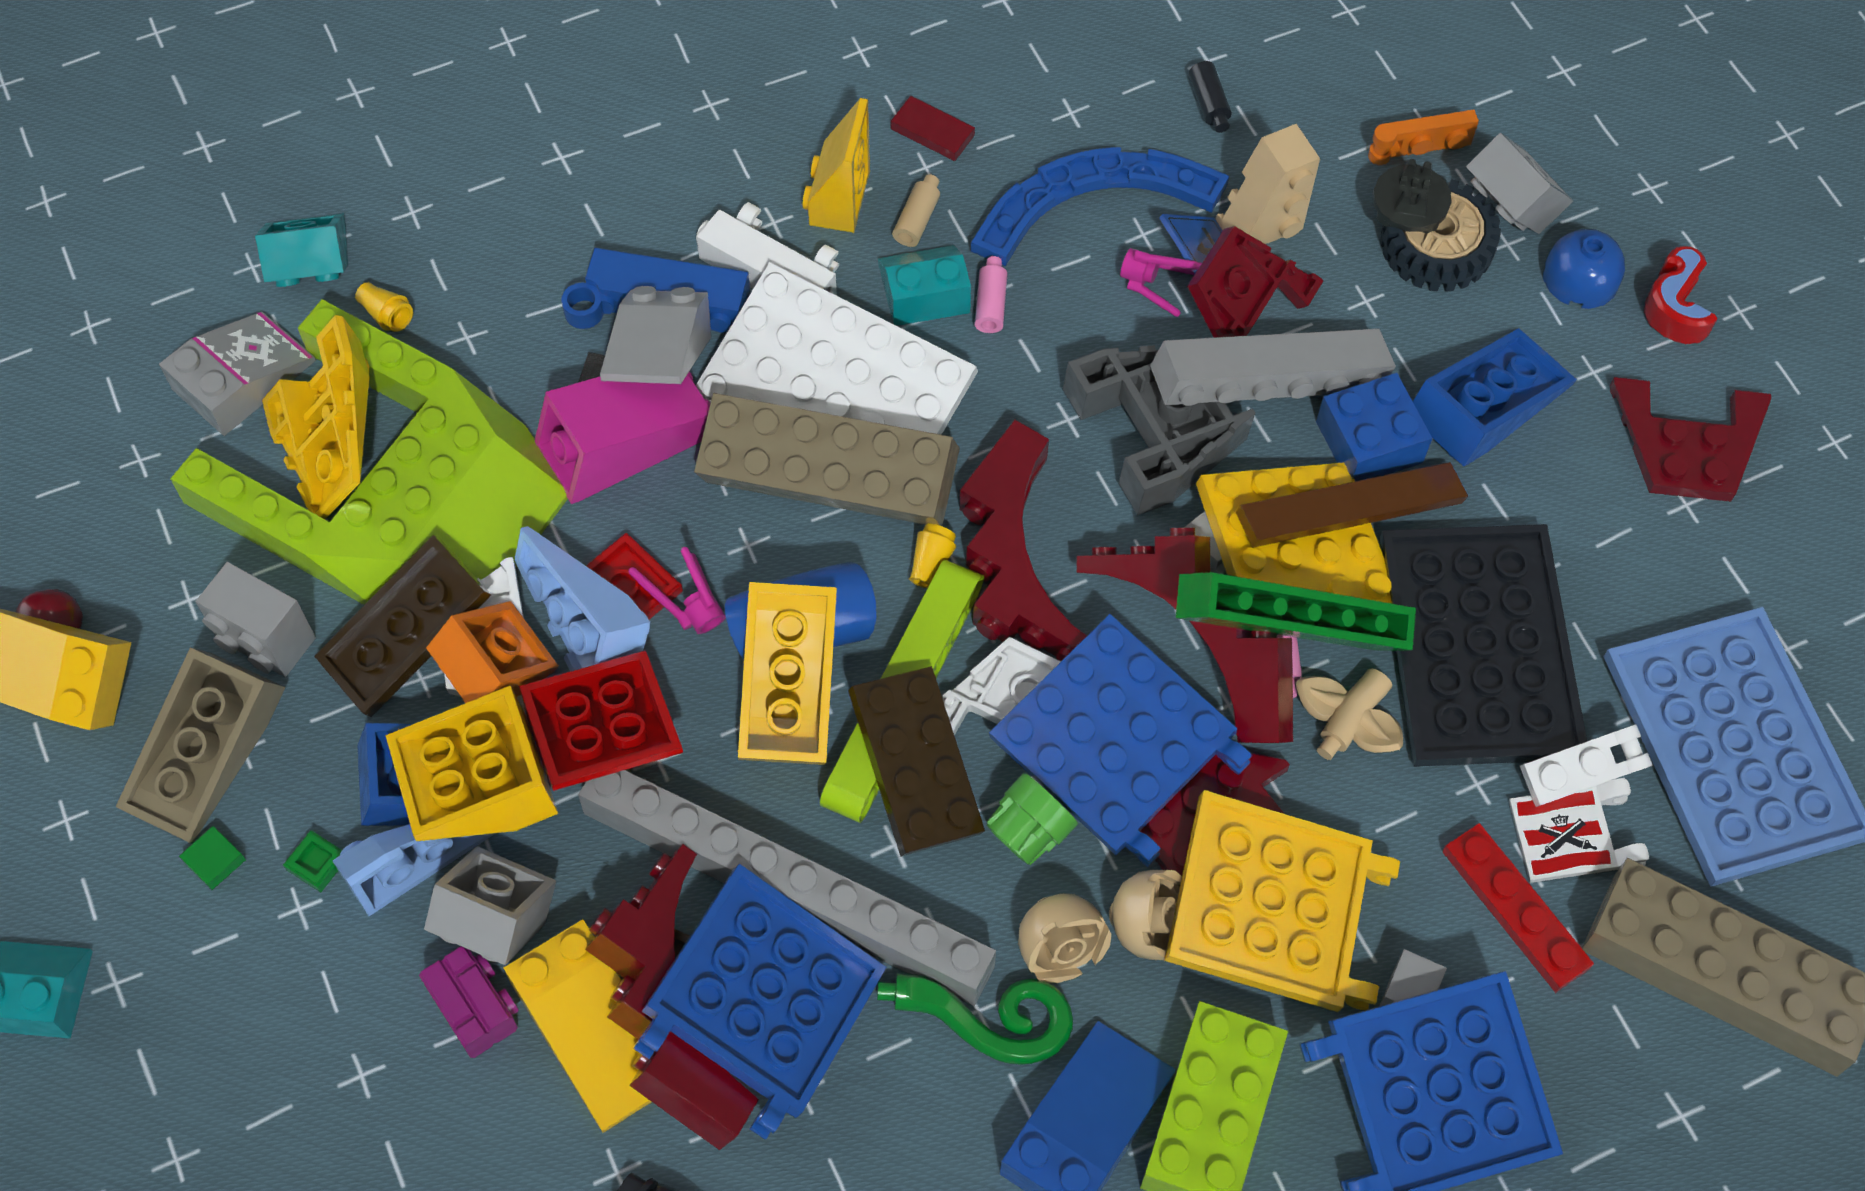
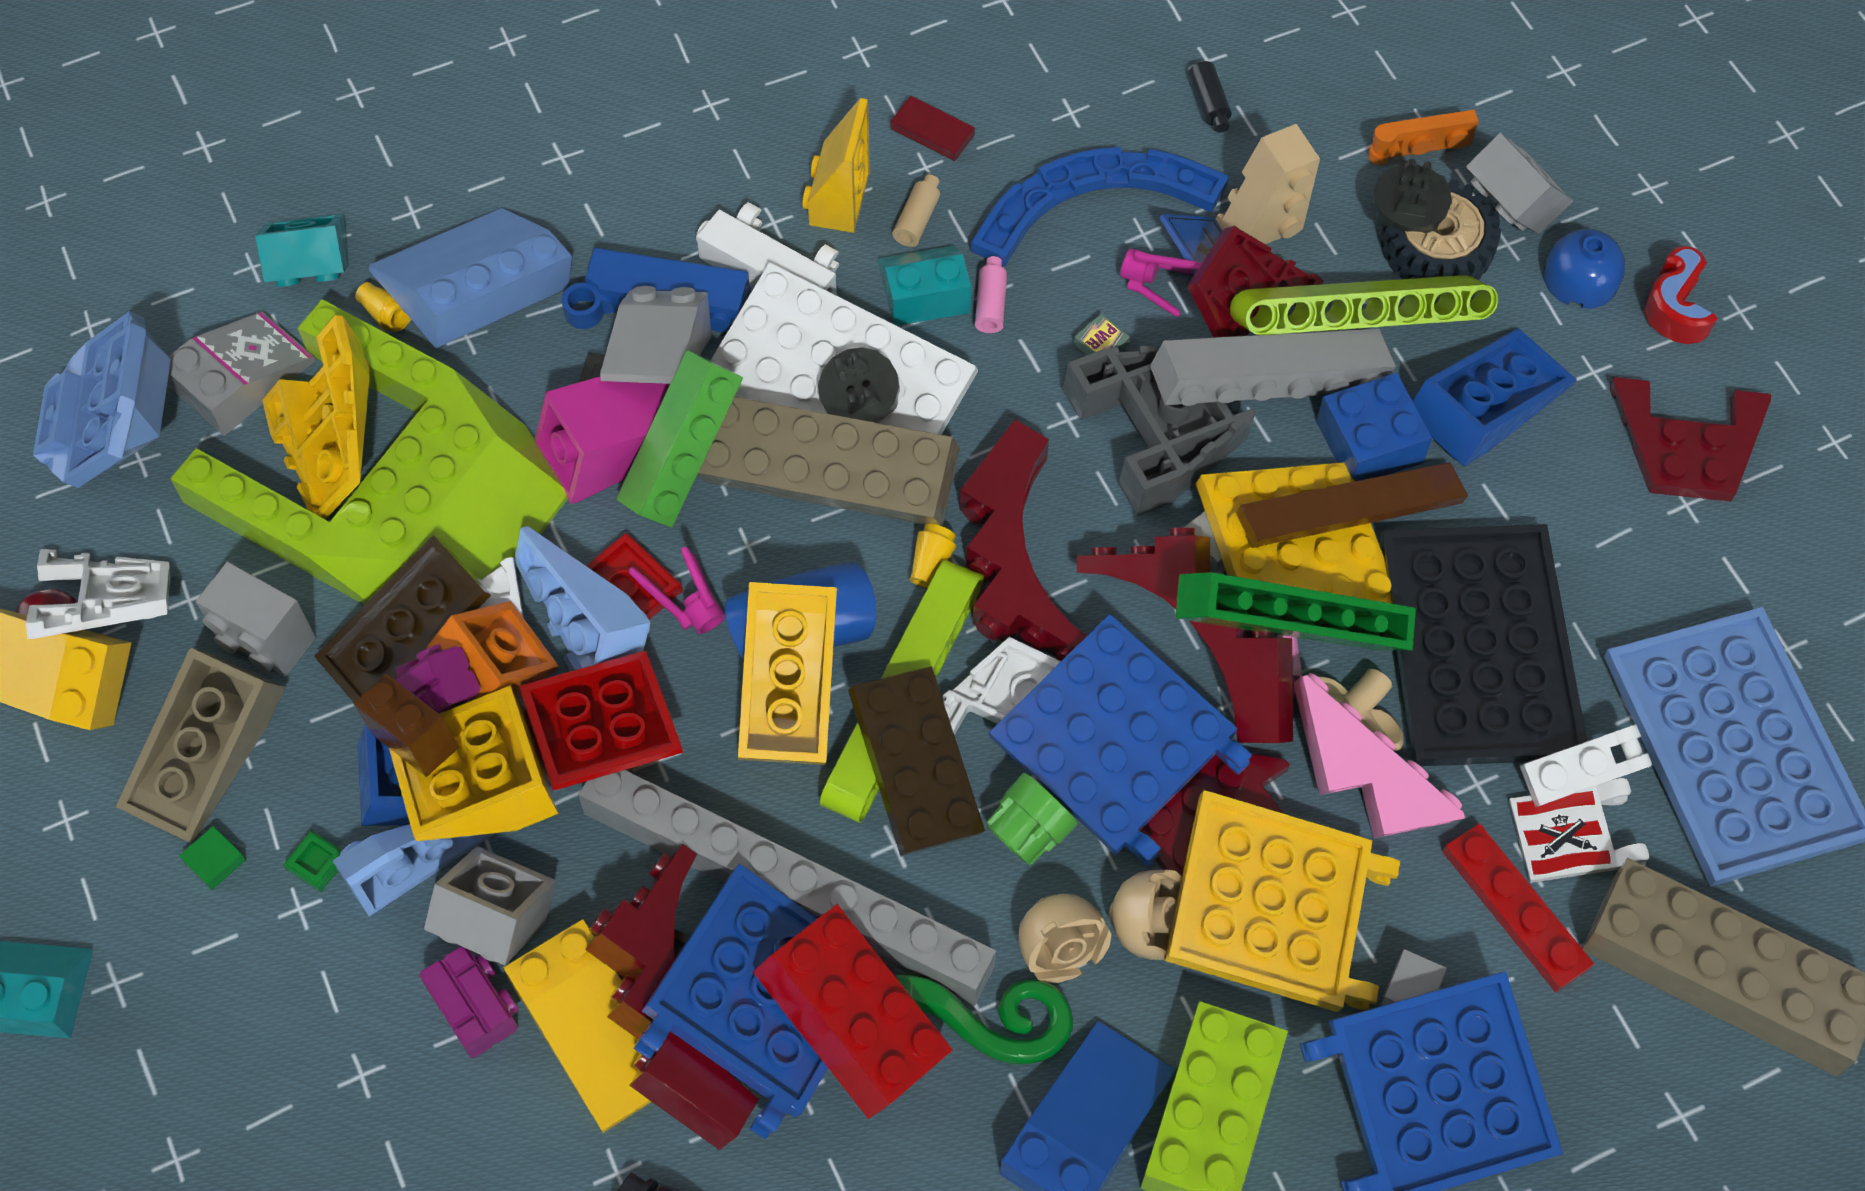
none -> white wing [26,549,171,639]
none -> medium blue piece [33,311,171,488]
none -> reddish brown piece [353,674,459,777]
none -> medium blue slope [369,208,572,348]
none -> magenta brick [394,644,481,714]
none -> bright green brick [616,350,743,528]
none -> red brick [753,904,953,1119]
none -> pearl dark grey plate [818,347,900,423]
none -> tile [1073,313,1130,355]
none -> lime beam [1230,275,1498,335]
none -> bright pink slope [1293,673,1465,838]

